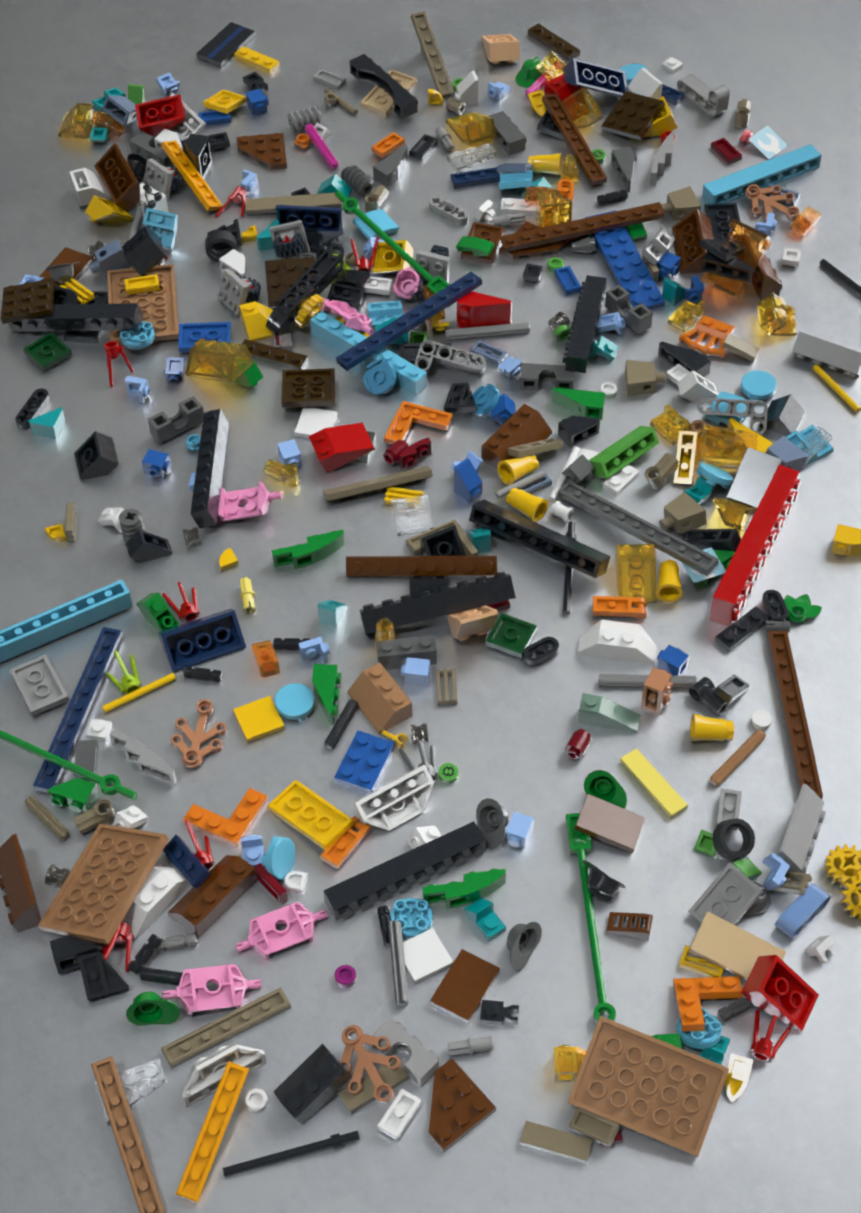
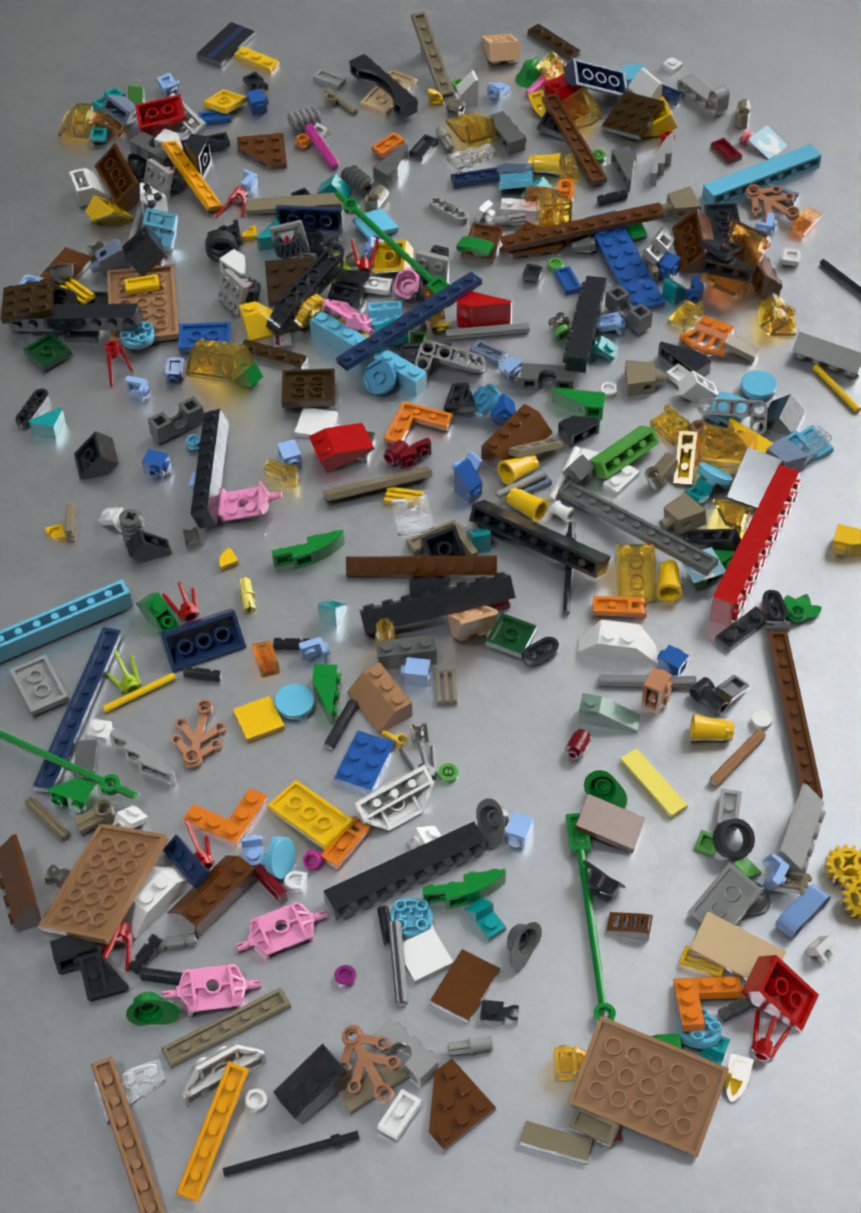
none -> dark pink plate [303,849,323,869]

